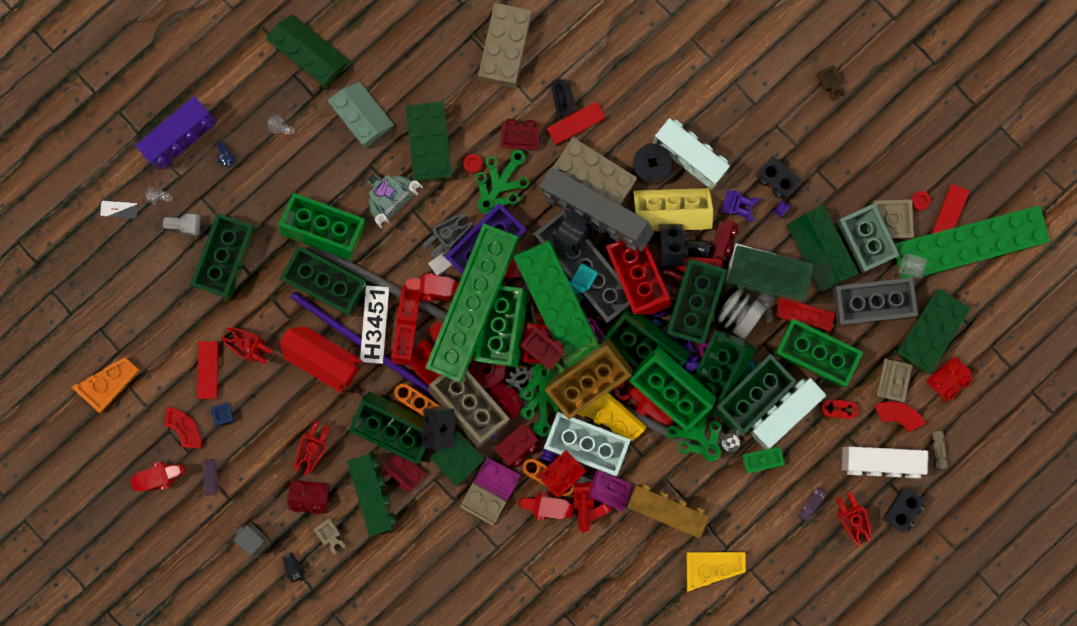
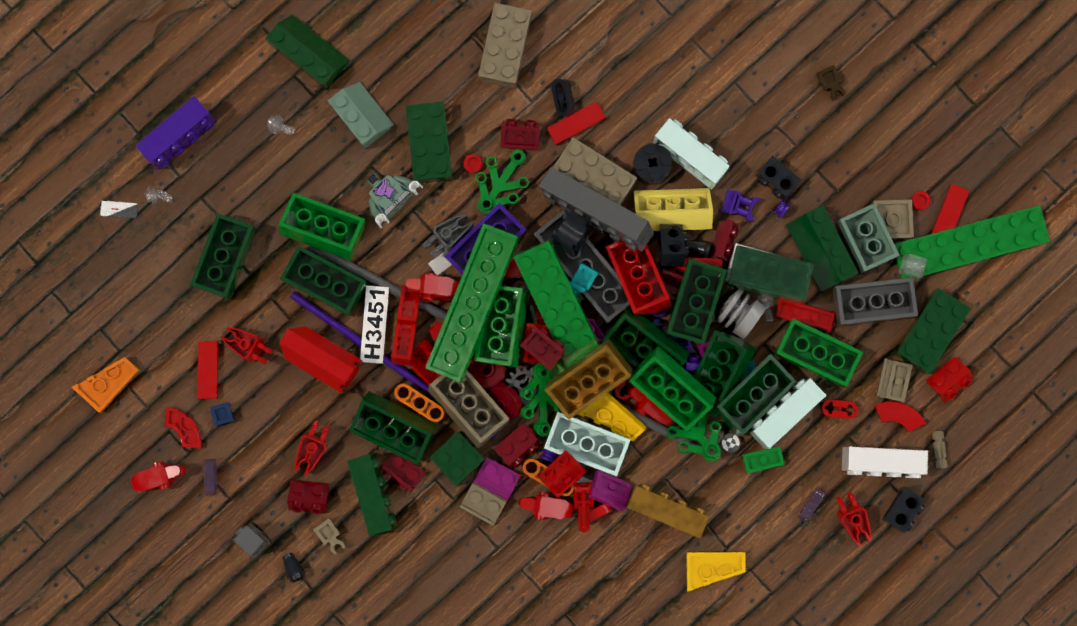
light grey axle [163,214,201,235] -> none
dark blue plate [217,142,236,167] -> none
black brick [423,406,455,450] -> none

